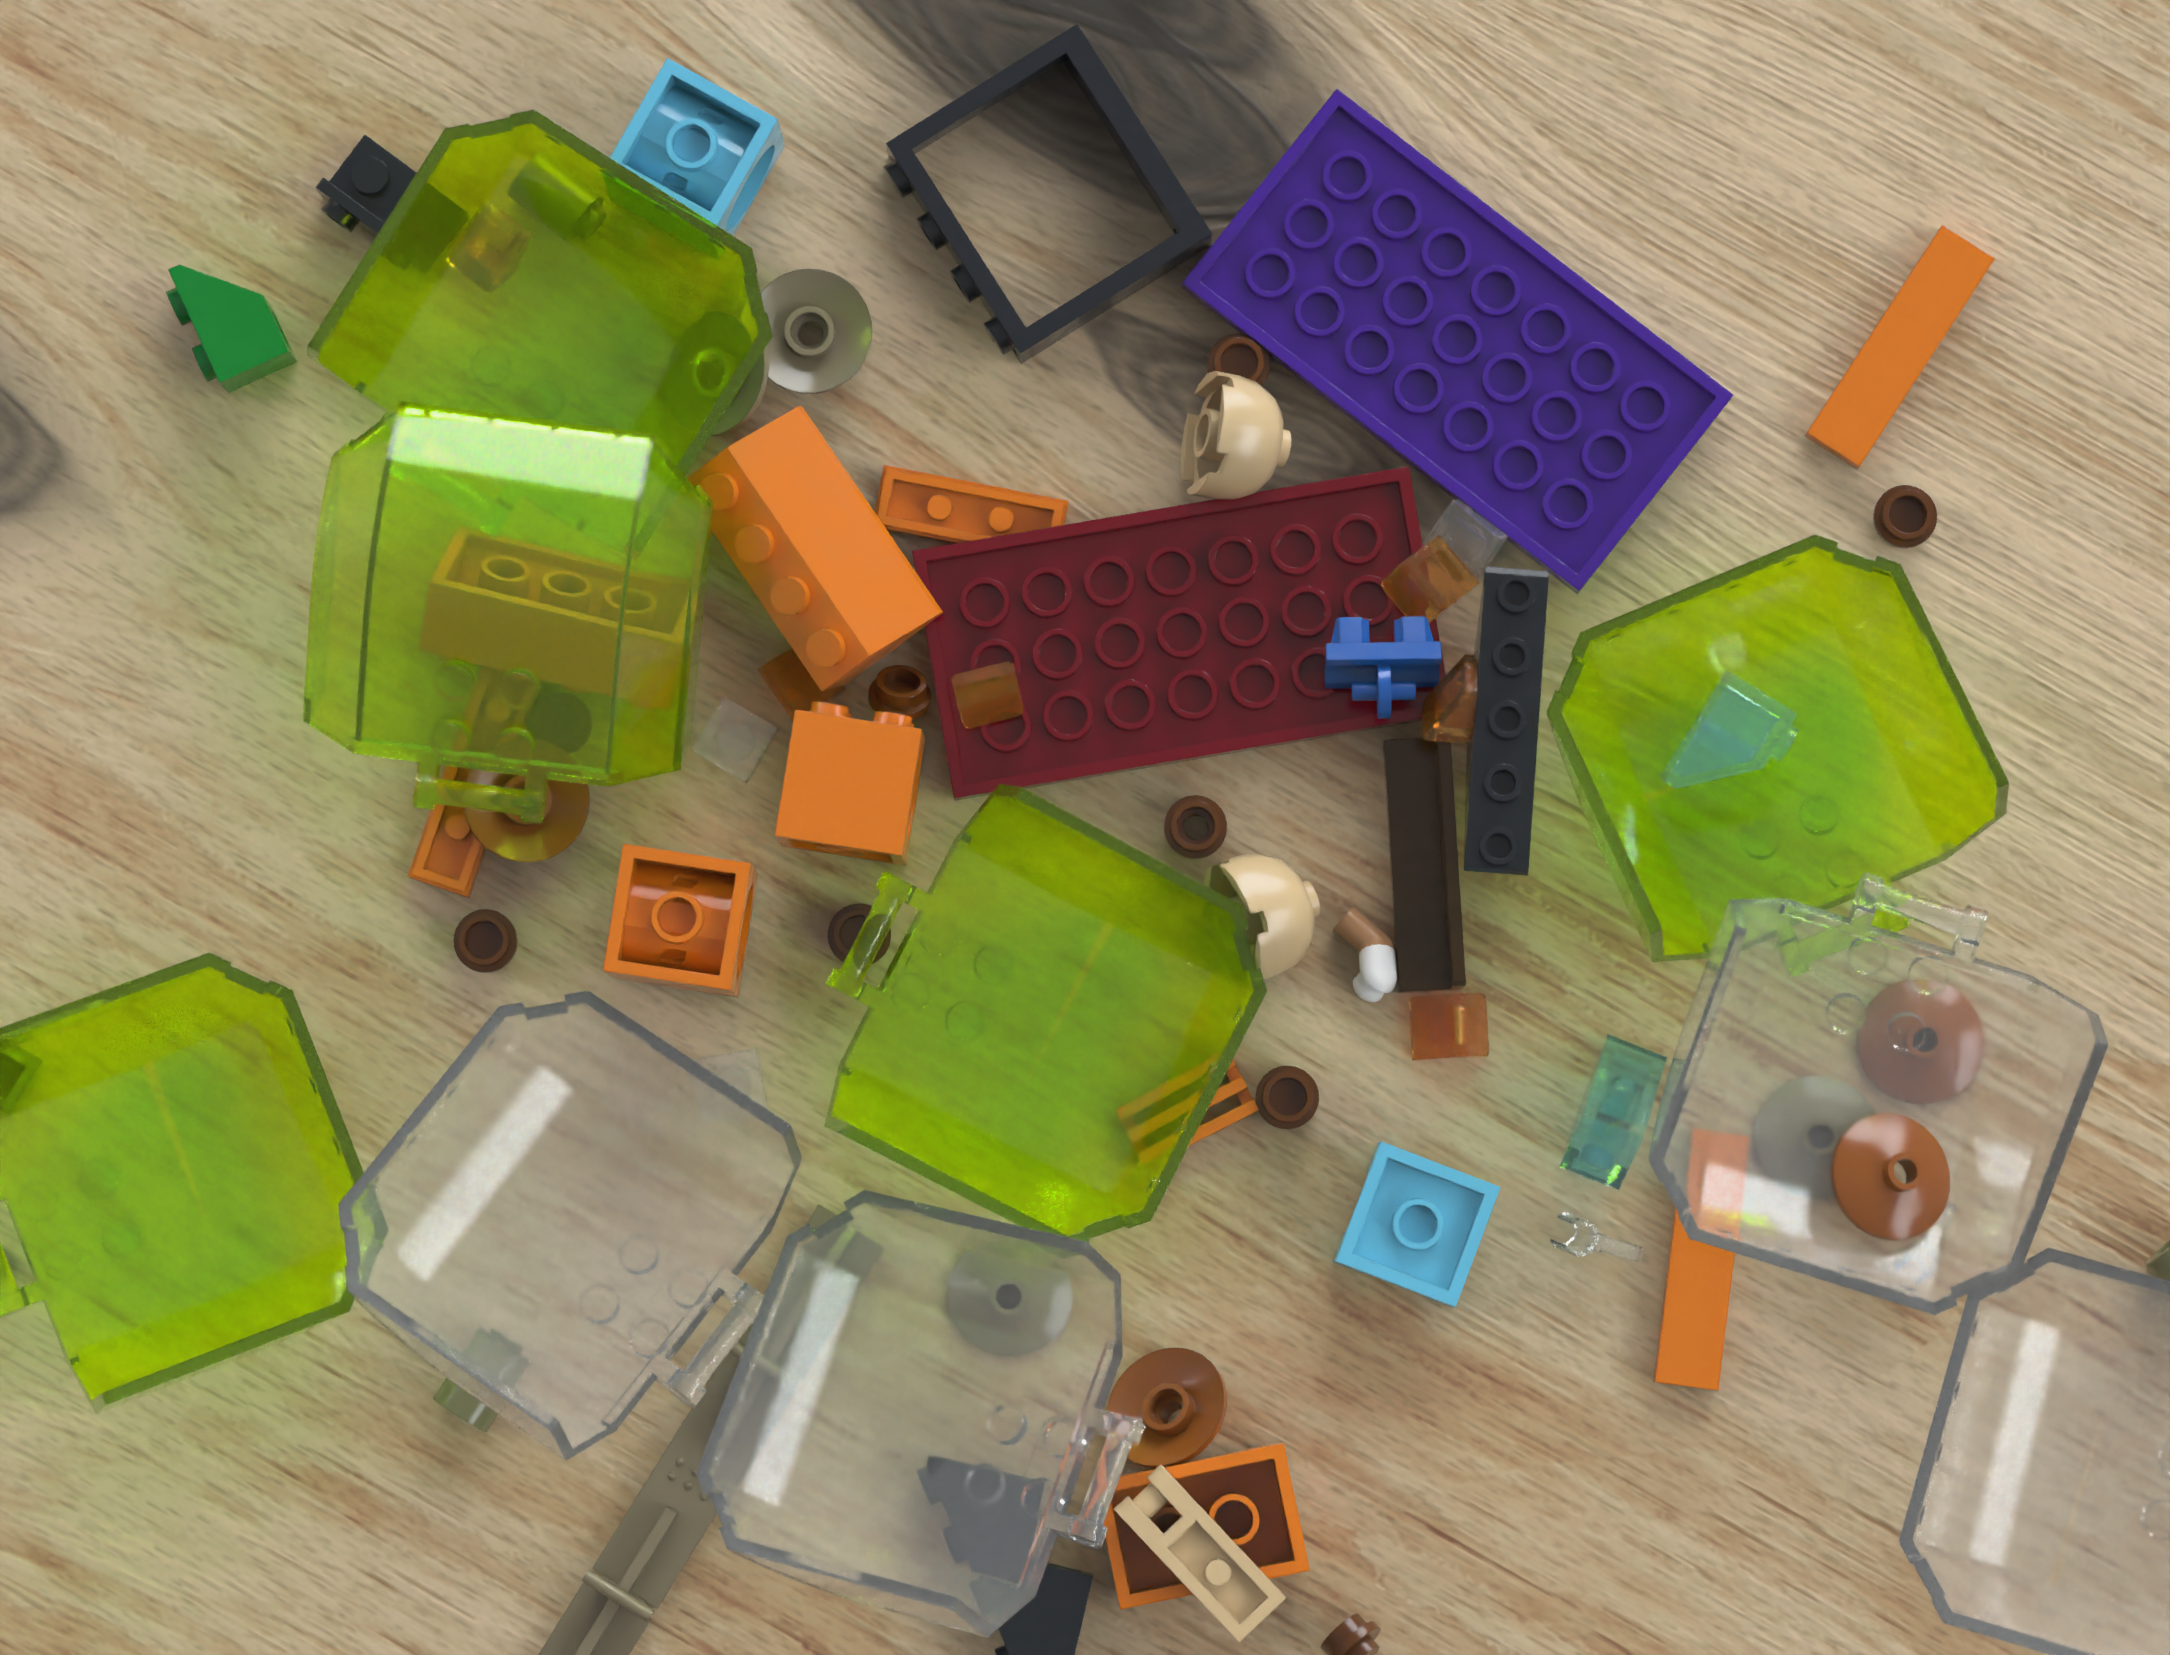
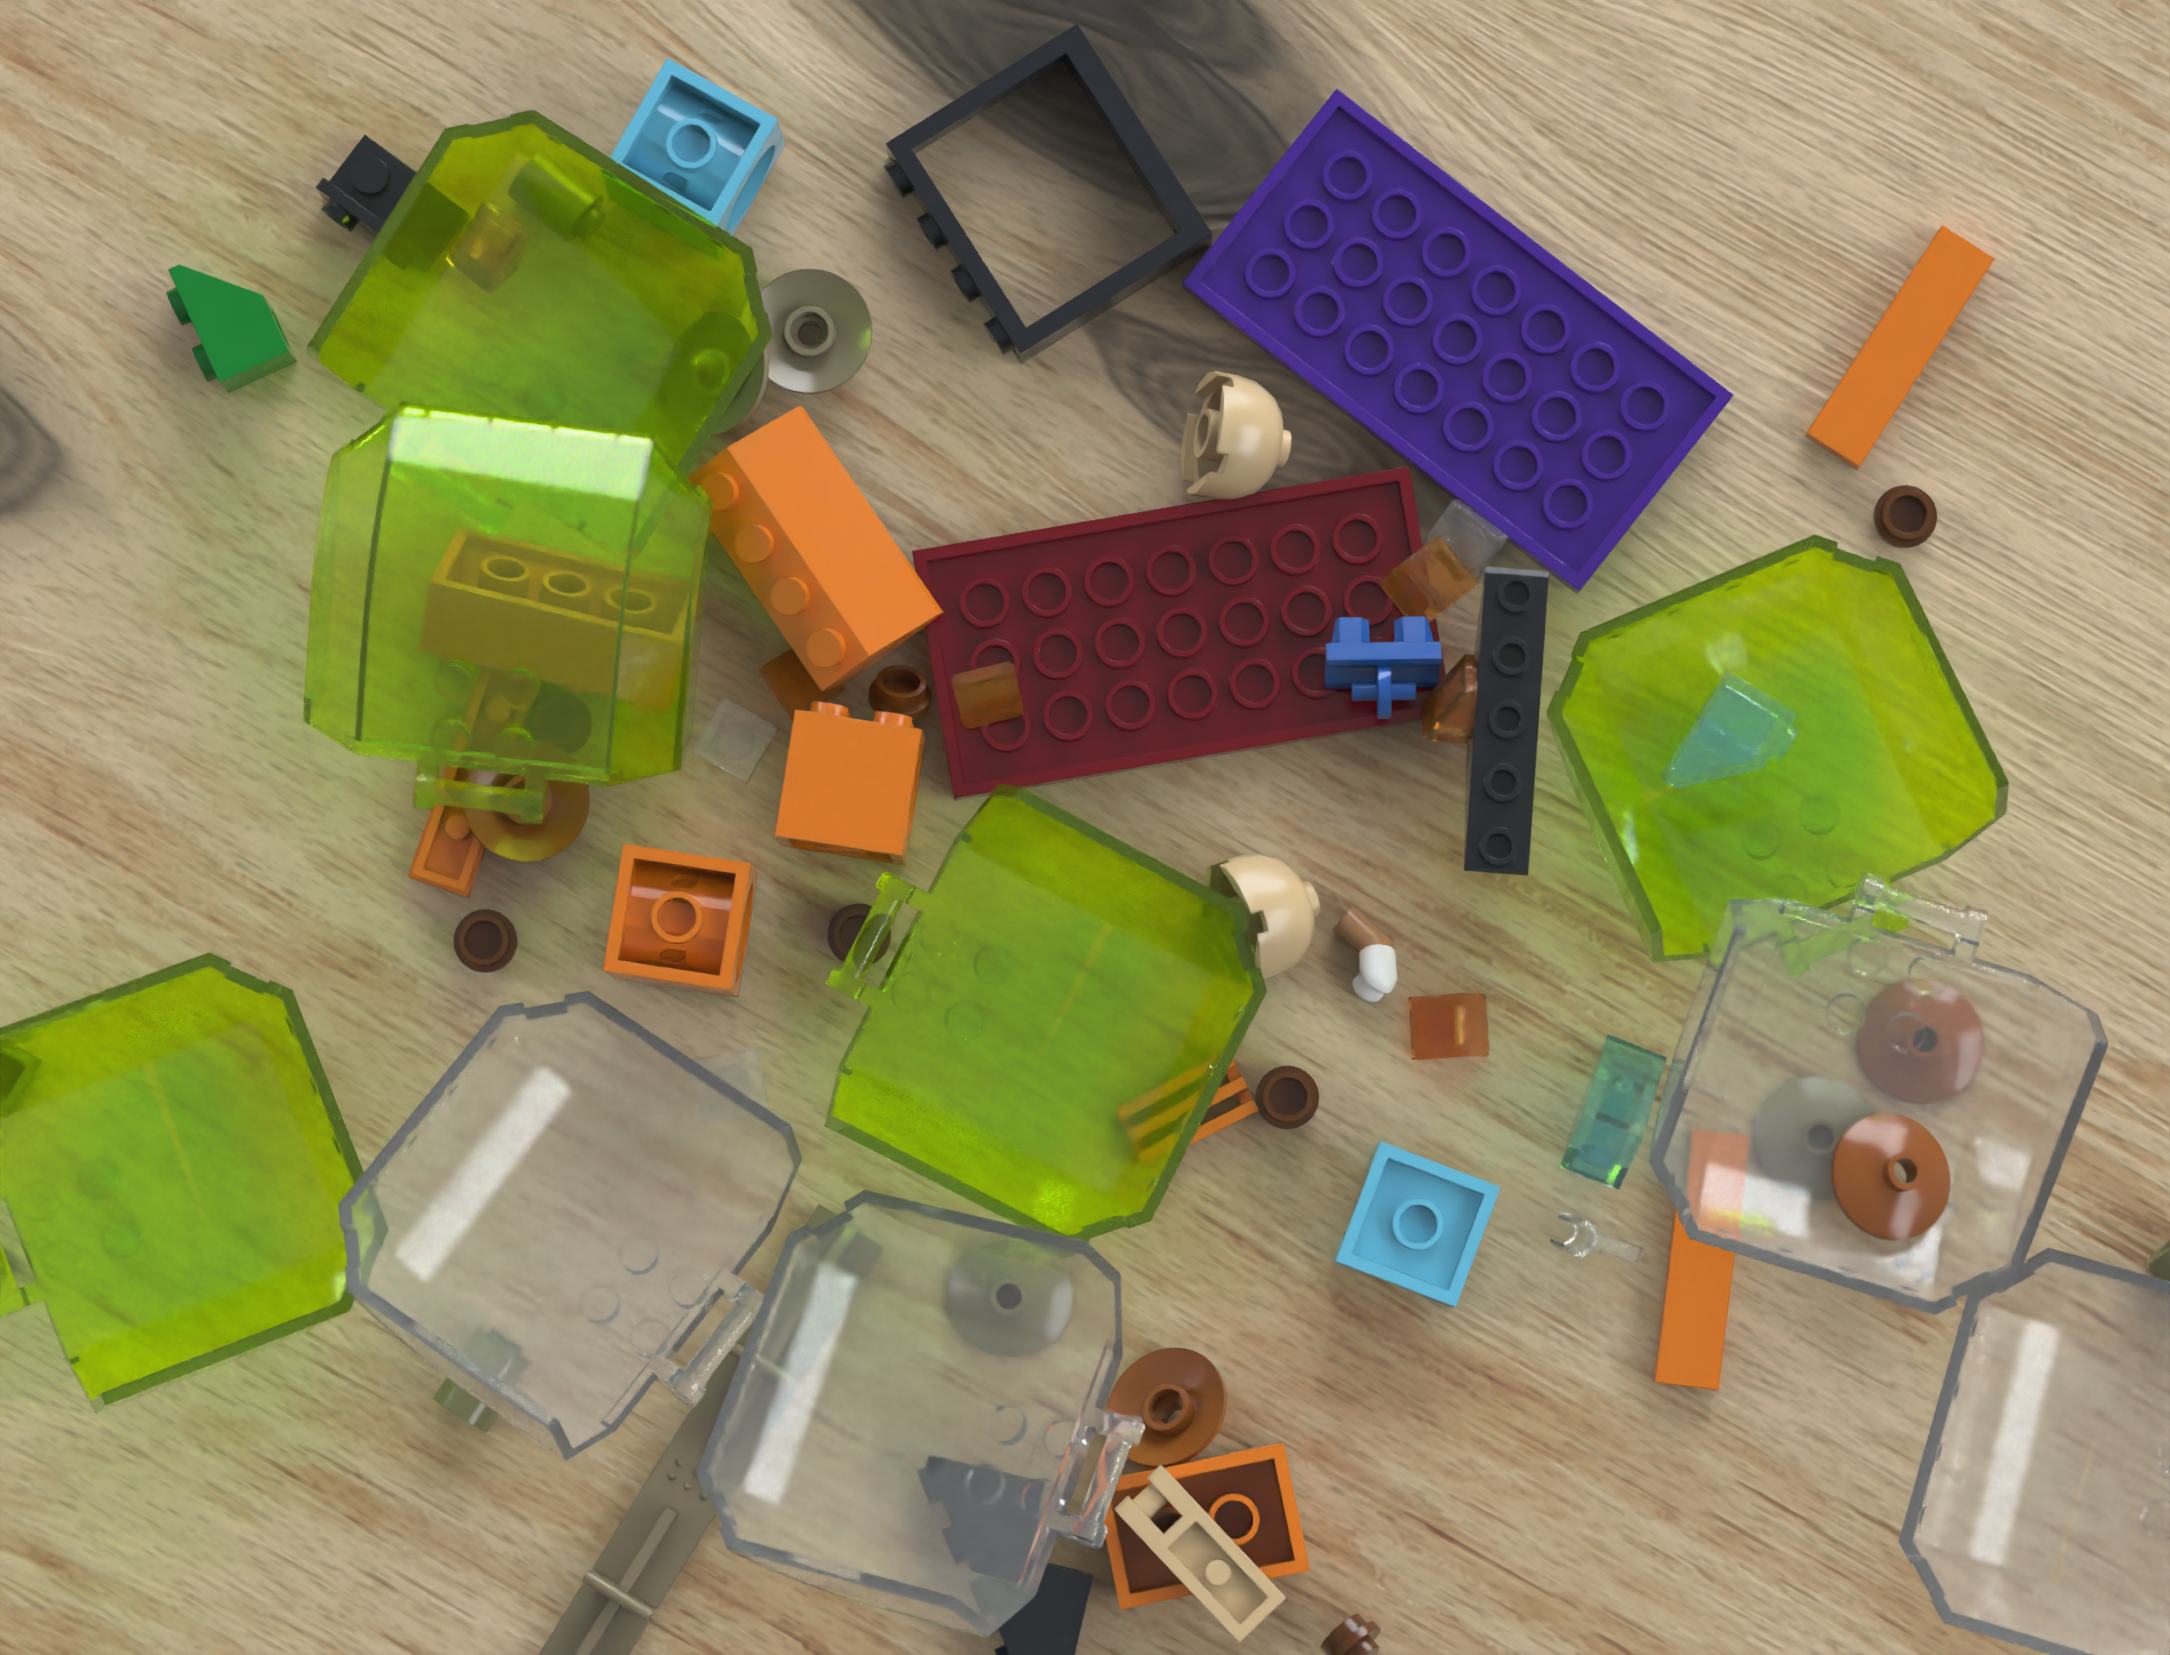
orange tile [874,465,1069,544] -> none
reddish brown plate [1164,795,1227,859] -> none
reddish brown plate [1207,333,1270,386] -> none
dark brown panel [1383,732,1466,993] -> none

